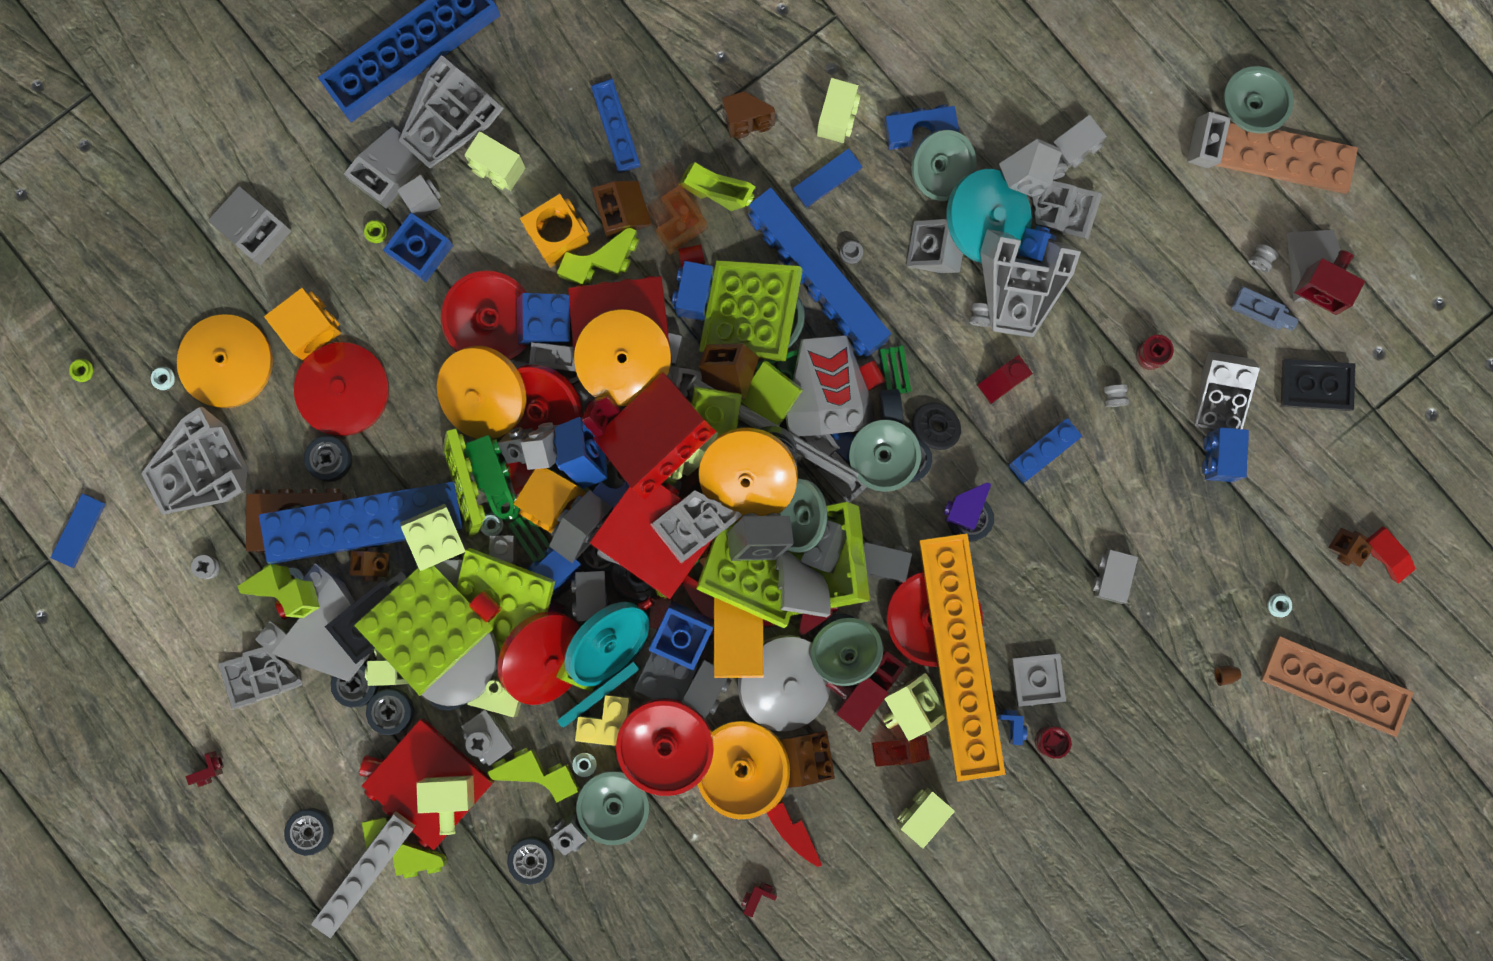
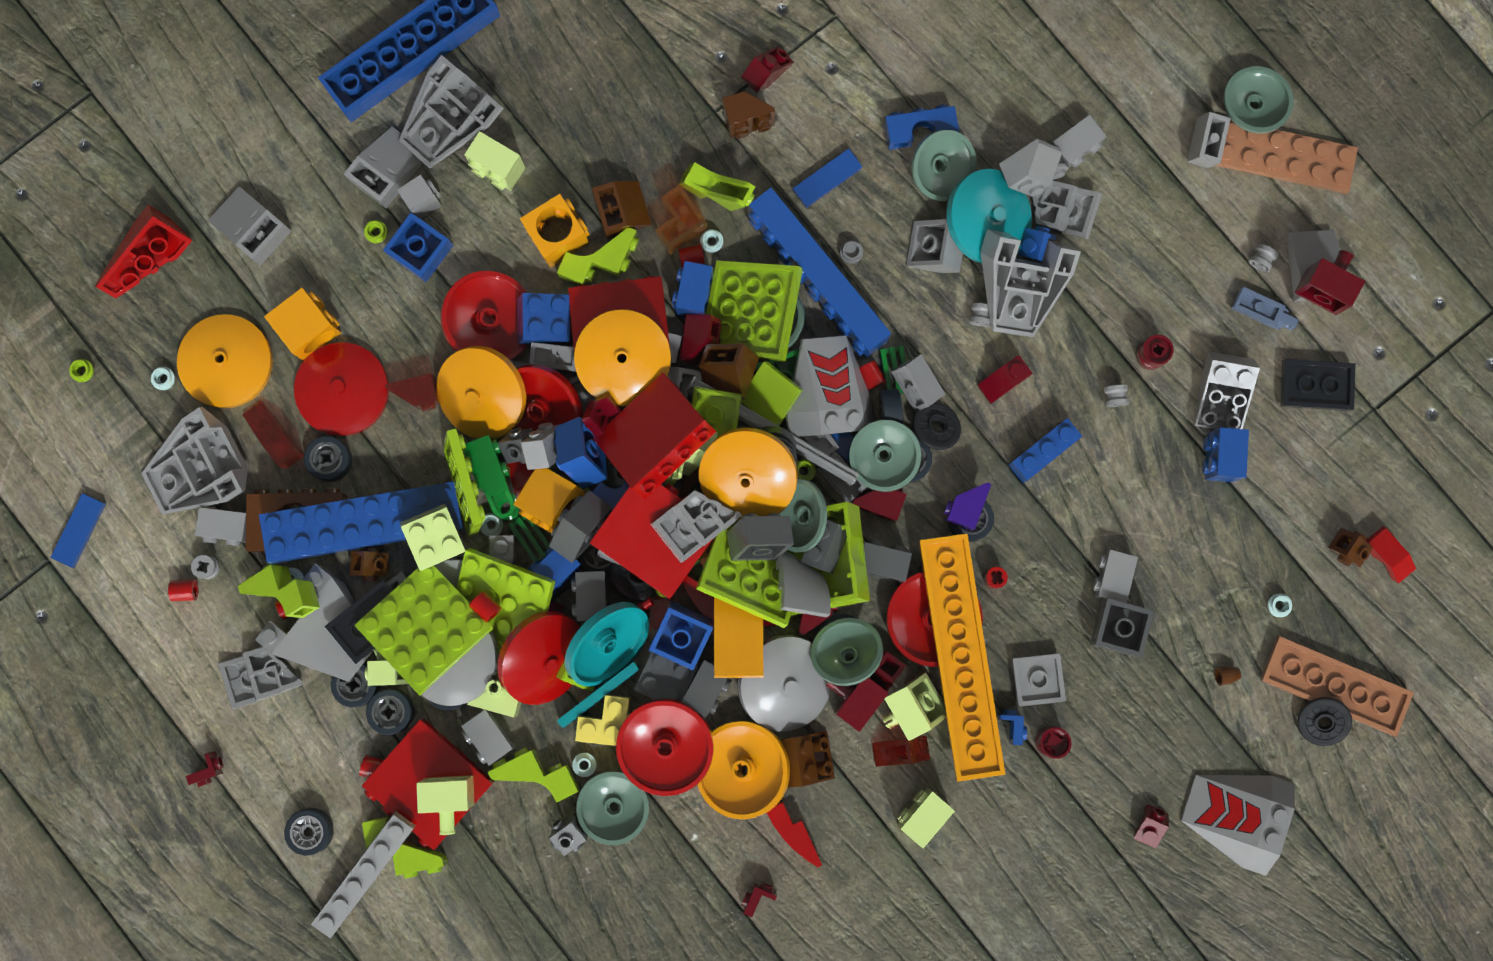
light grey wheel [465,731,493,757] -> none
wheel [507,836,555,885] -> none
blue tile [591,78,641,173] -> none
yellowish green brick [817,78,861,143] -> none
none -> red wedge [95,204,192,298]
none -> red piece [168,579,199,601]
none -> light grey brick [195,507,246,546]
none -> clear red slope [242,400,304,469]
none -> clear red slope [385,374,440,412]
none -> dark red slope [680,314,722,366]
none -> light aqua plate [700,229,723,253]
none -> dark red slope [741,46,794,93]
none -> lime plate [797,459,816,481]
none -> dark red slope [852,488,907,522]
none -> light grey hinge [891,354,945,411]
none -> red piece [983,567,1008,589]
none -> dark grey brick [1090,598,1154,658]
none -> bracket [1134,804,1169,848]
none -> light grey wedge [1180,775,1295,876]
none -> black wheel [1297,697,1352,746]

